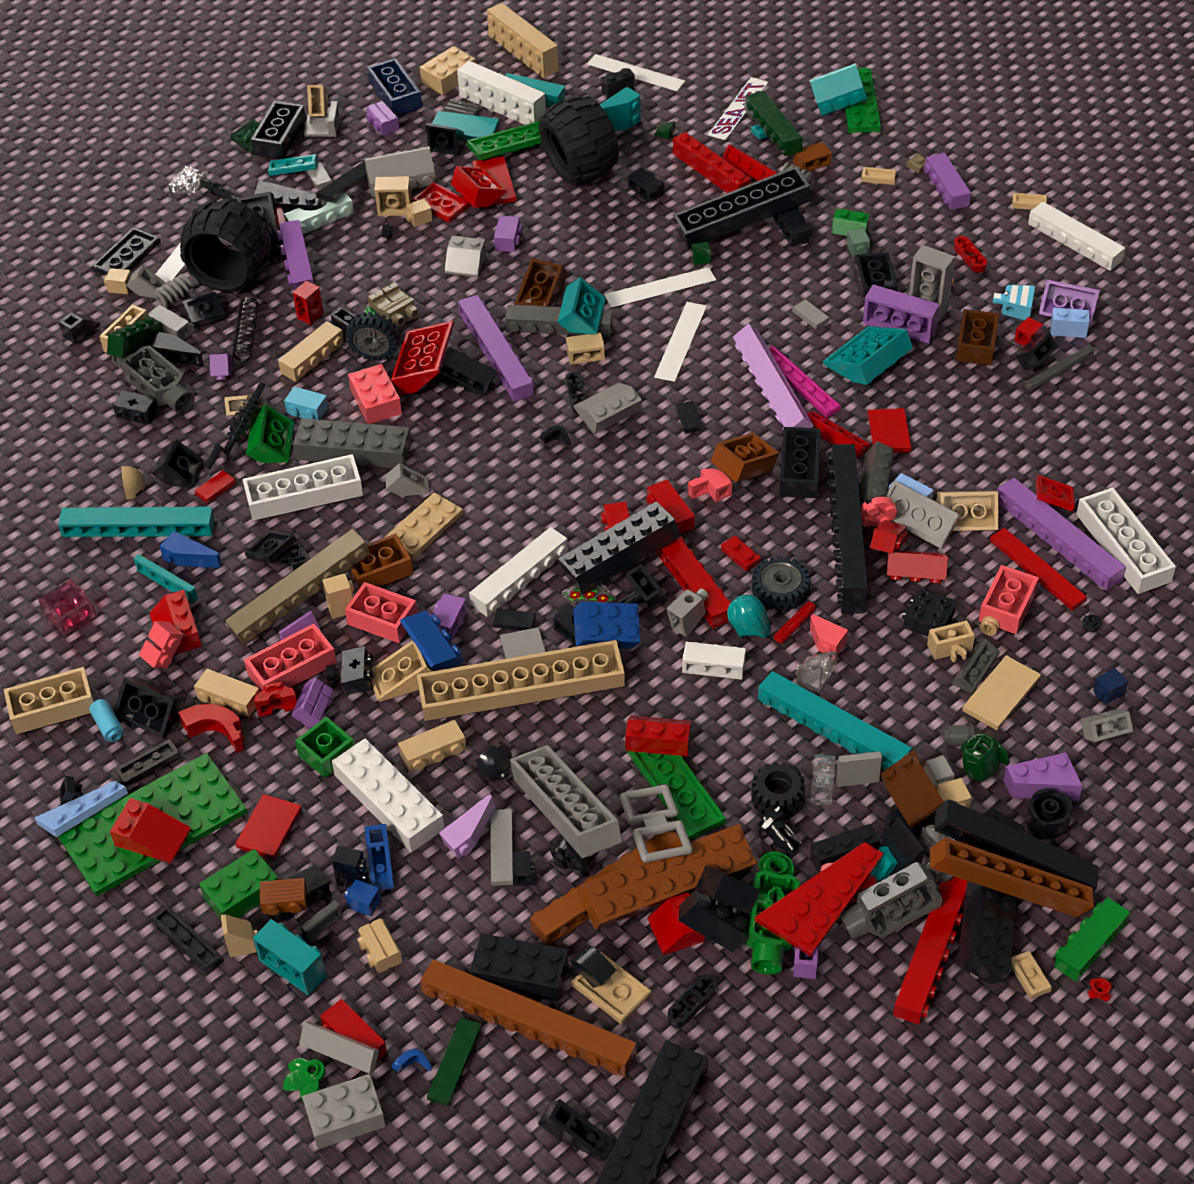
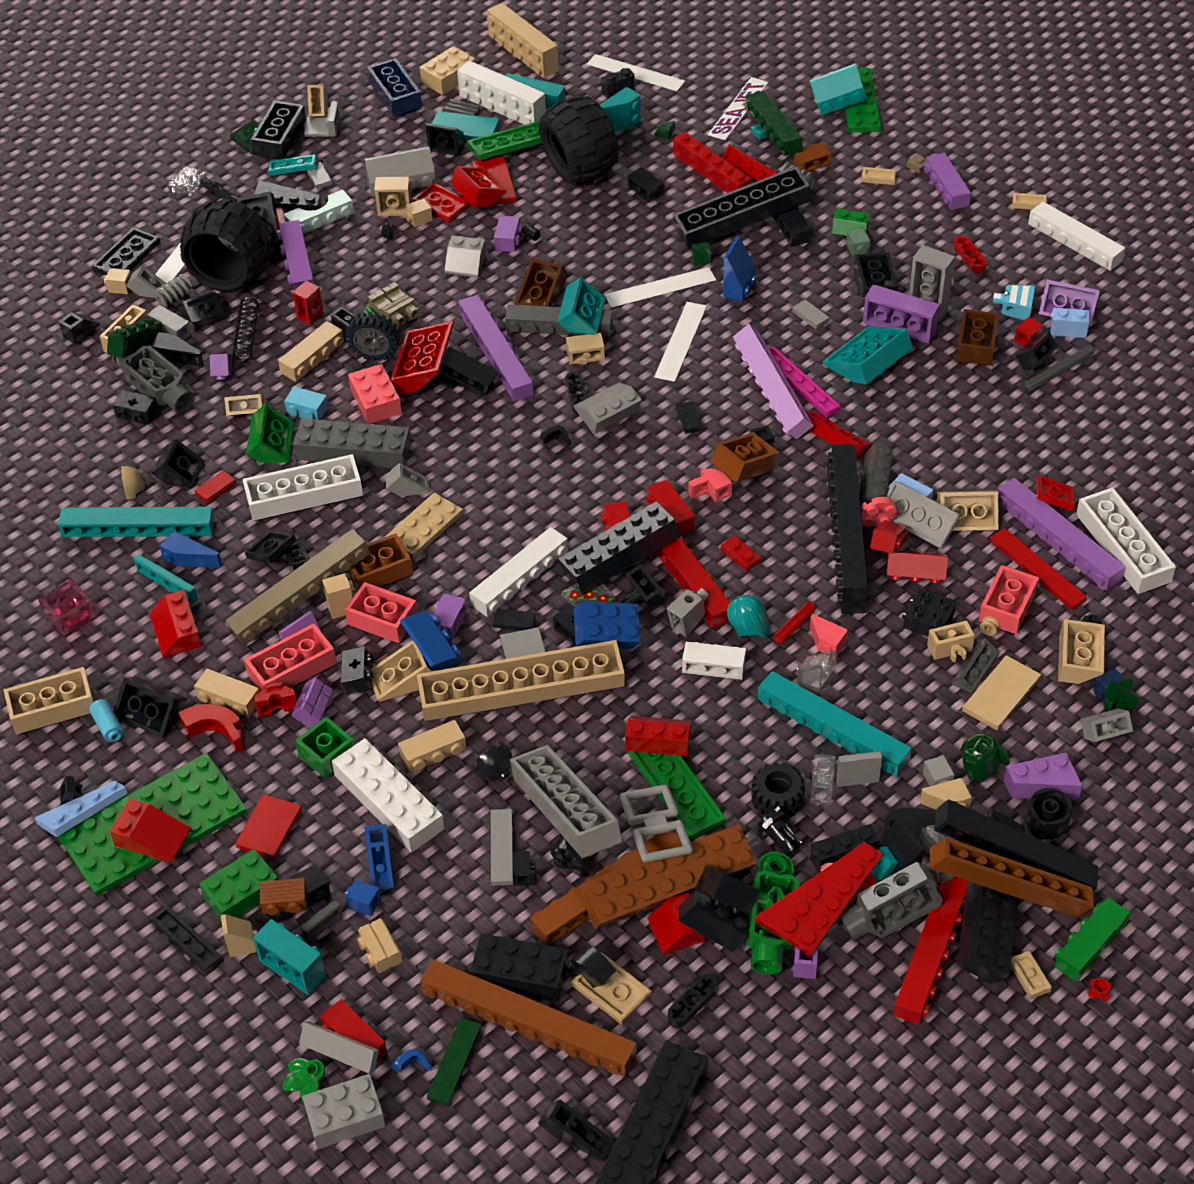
black plate [115,739,181,787] -> none
coral piece [139,621,184,668] -> none
black piece [204,382,266,470] -> none
black tile [316,157,371,202] -> none
black plate [326,663,339,683] -> none
black brick [331,845,369,888] -> none
medium lavender brick [366,101,399,136] -> none
lavender slope [439,794,496,860] -> none
wheel [752,556,810,611] -> none
black brick [779,427,821,498] -> none
red tile [867,408,911,453] -> none
reddish brown slope [881,750,945,828] -> none
dark grey brick [943,725,974,746] -> none
none -> black hinge [522,223,541,241]
none -> blue slope [723,236,757,302]
none -> black plate [750,425,774,444]
none -> tan slope [1058,619,1105,684]
none -> dark green plate [1104,679,1140,712]

